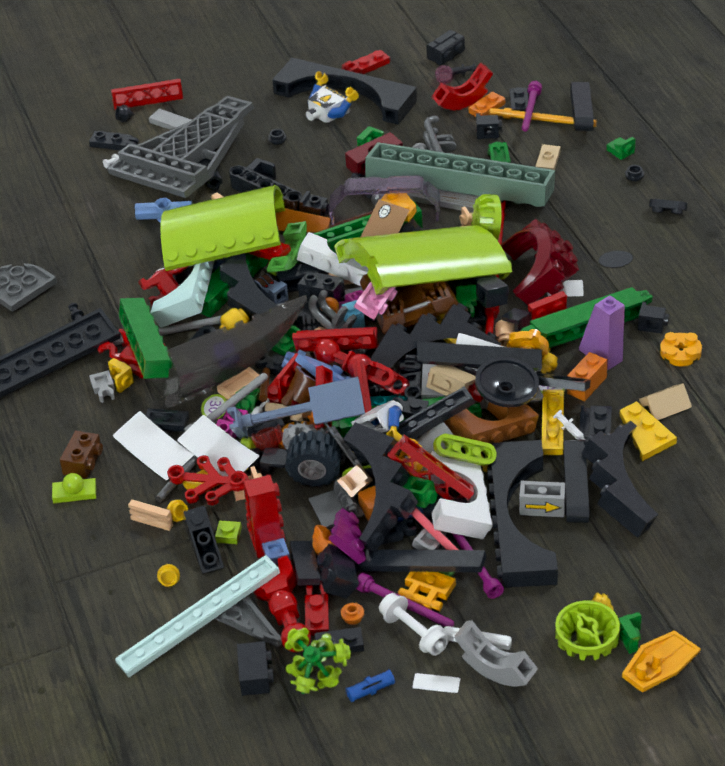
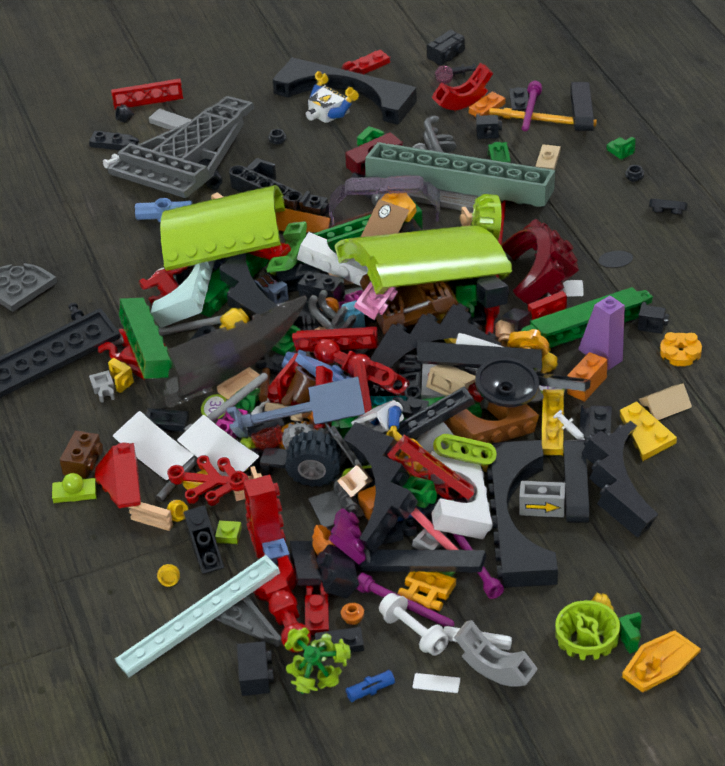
none -> red wedge [95,442,141,508]

